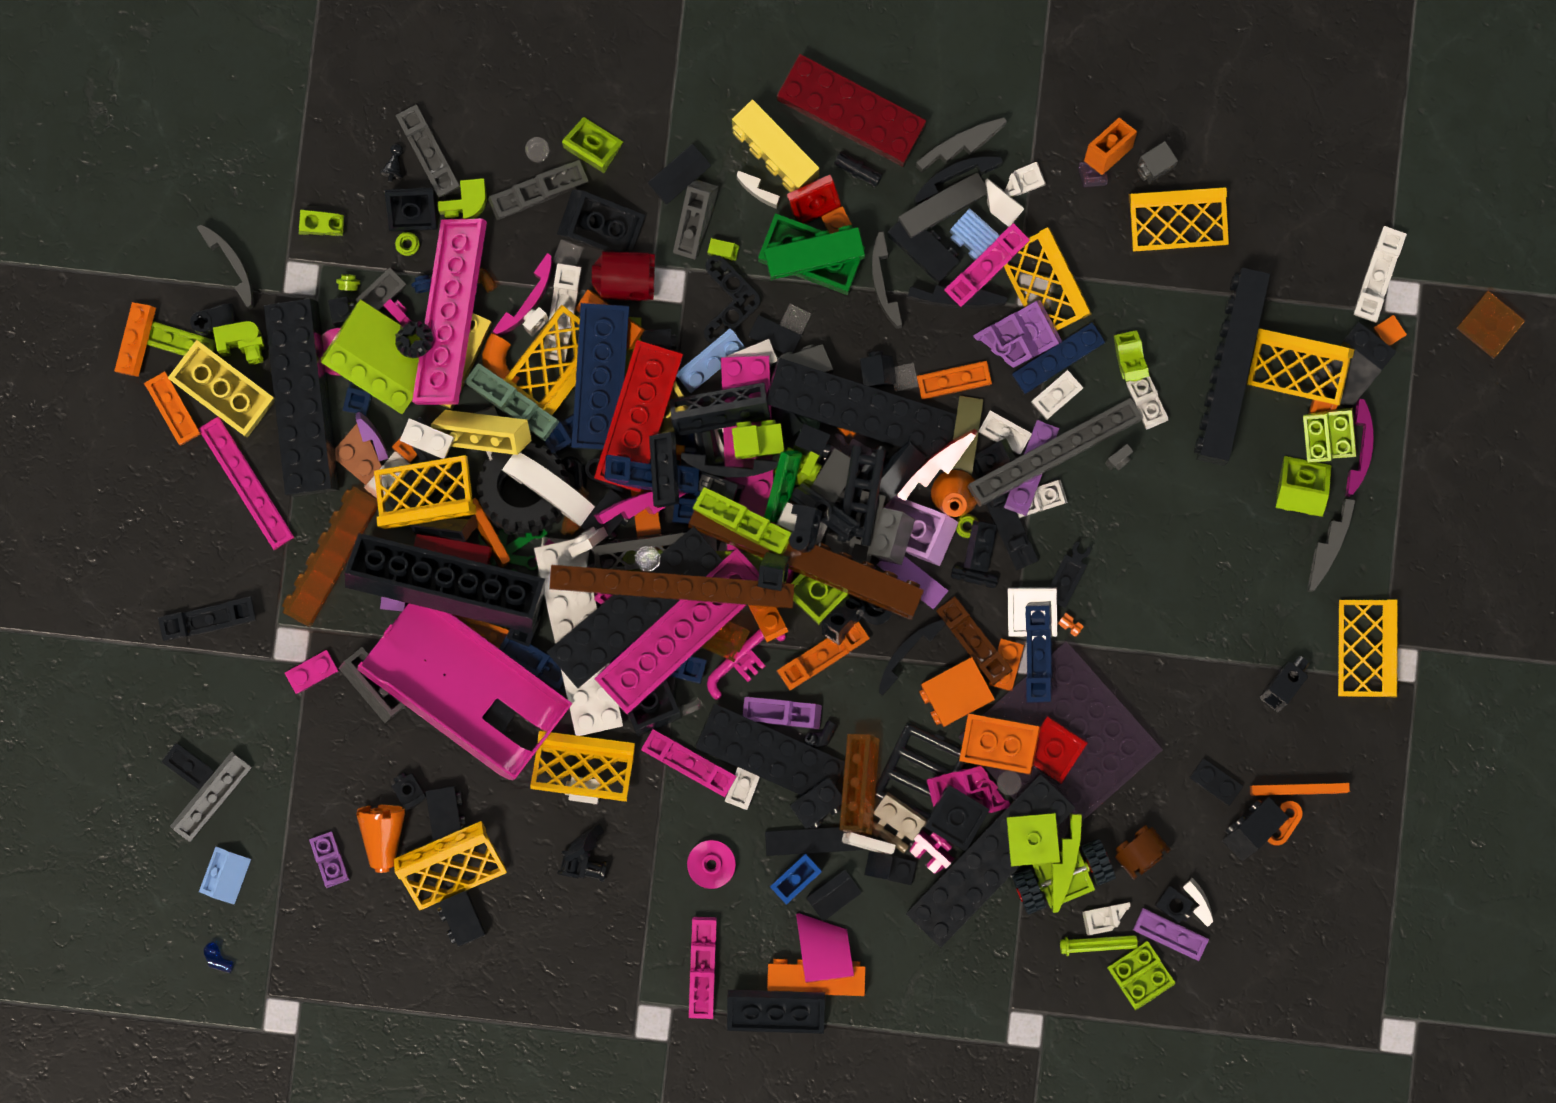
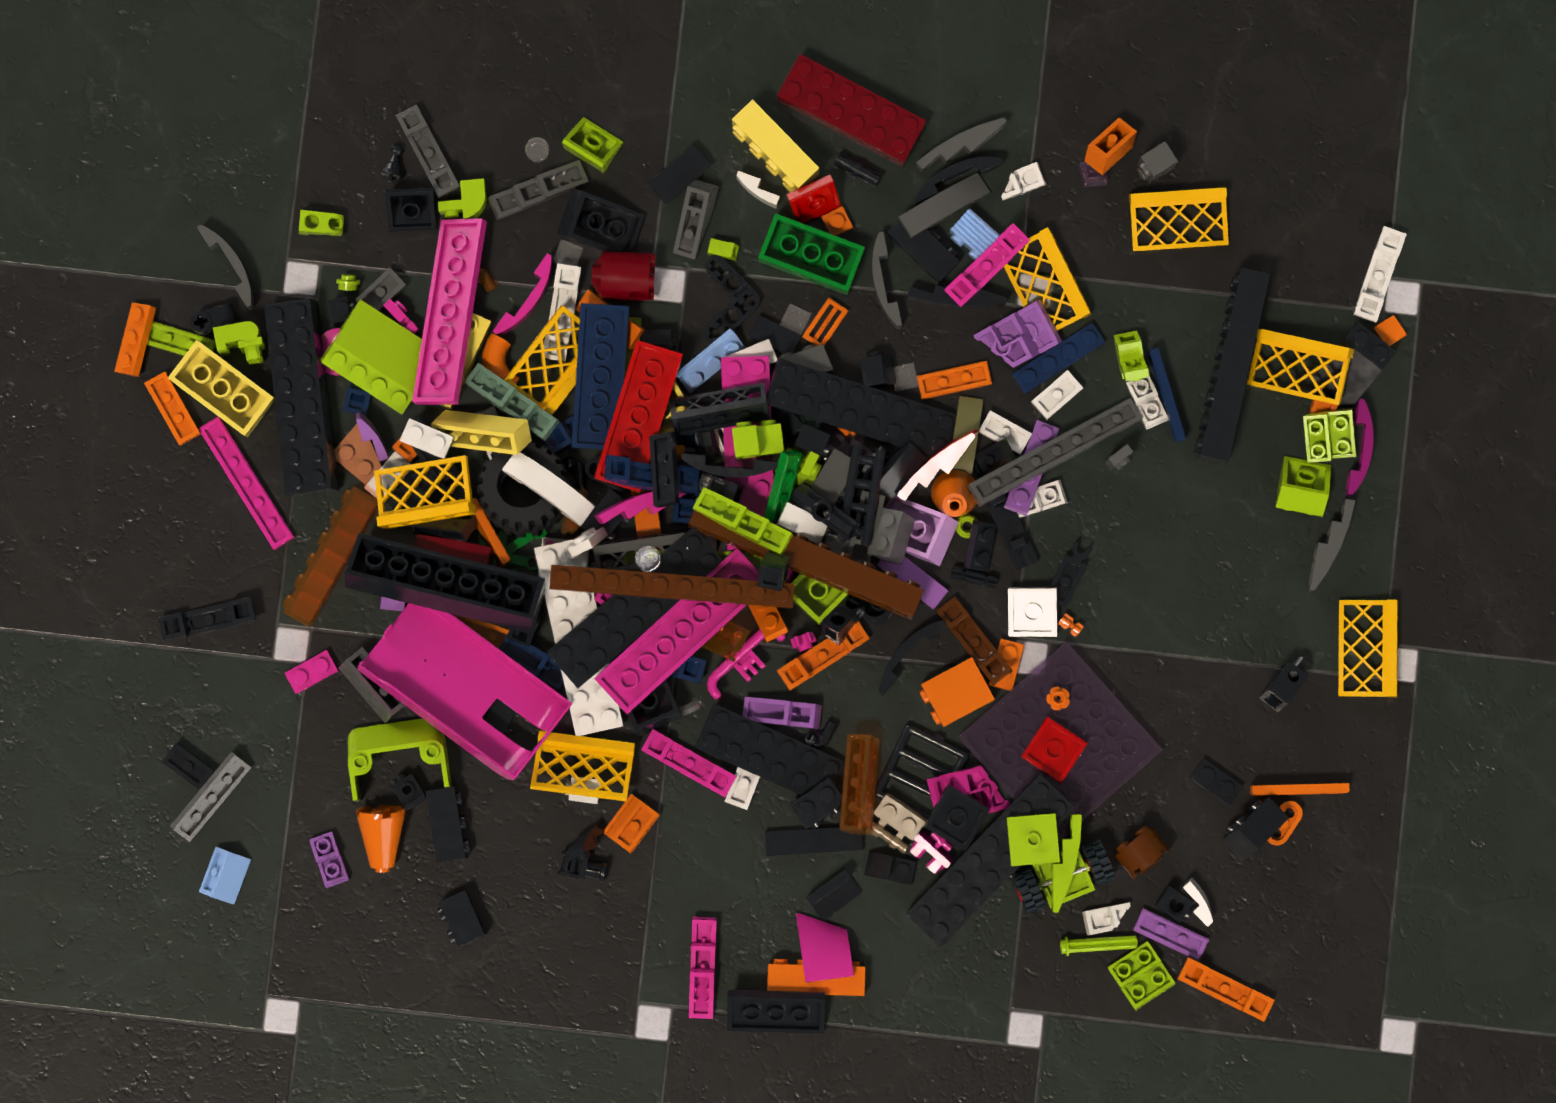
clear blue arm [203,942,234,973] -> none
yellow fence [394,821,507,911] -> none
lime plate [395,232,420,256] -> none
black gear [395,321,433,358] -> none
dark blue plate [411,275,432,293] -> none
white plate [523,307,549,337] -> none
dark pink dish [687,840,736,889] -> none
green brick [764,225,865,280] -> none
blue brick [770,854,822,905] -> none
black leg [789,504,823,553] -> none
white tile [842,832,896,855] -> none
orange plate [959,713,1040,775] -> none
white slope [985,178,1024,227] -> none
clear tile [997,771,1021,795] -> none
dark blue slope [1025,606,1052,703] -> none
clear orange plate [1456,291,1525,359] -> none
none -> lime windscreen [348,718,452,801]
none -> orange plate [604,794,660,854]
none -> dark pink plate [790,632,816,652]
none -> orange tile [802,297,849,347]
none -> orange plate [1046,687,1070,711]
none -> dark blue tile [1148,348,1186,444]
none -> orange slope [1177,957,1275,1022]

